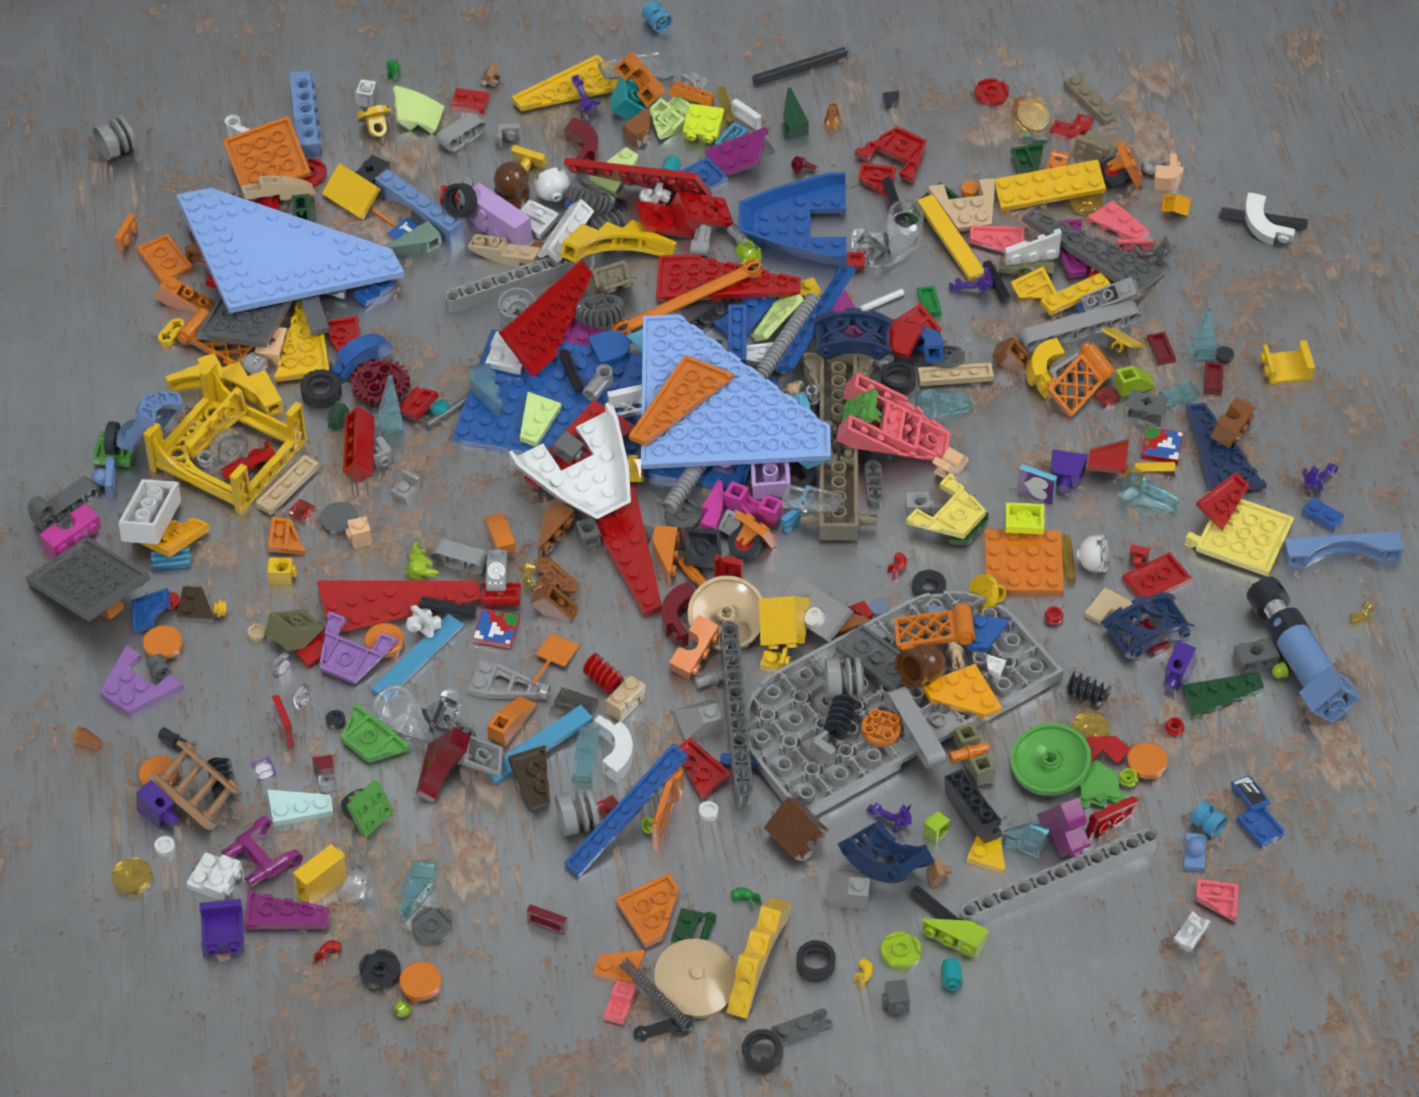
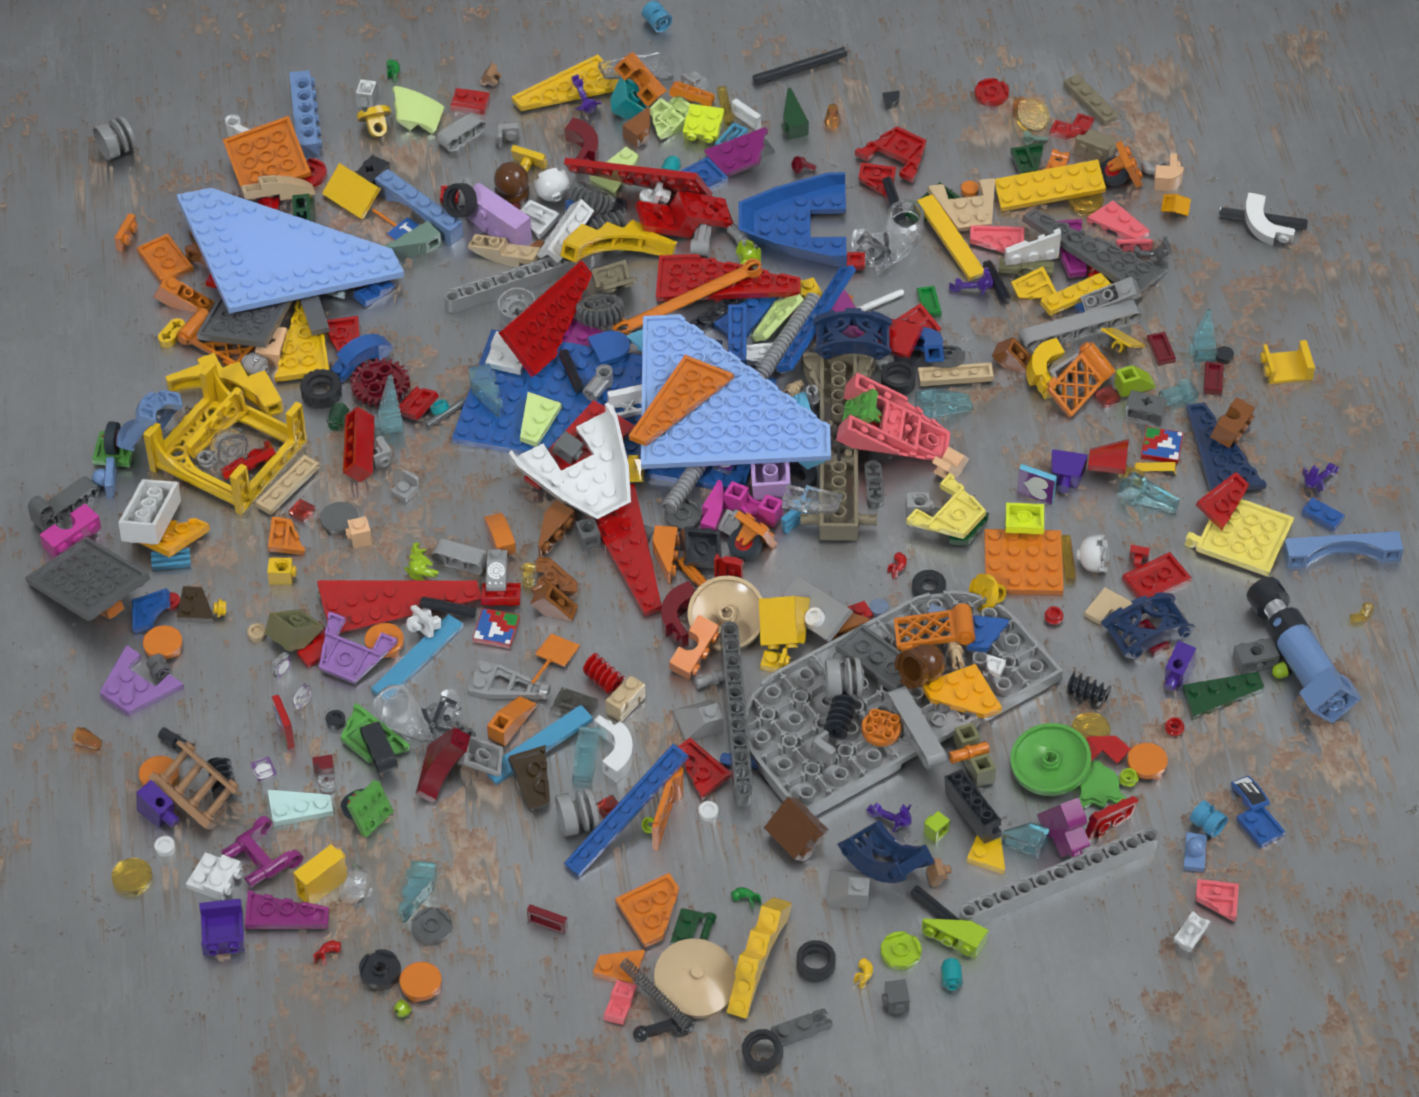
none -> black beam [360,721,398,774]

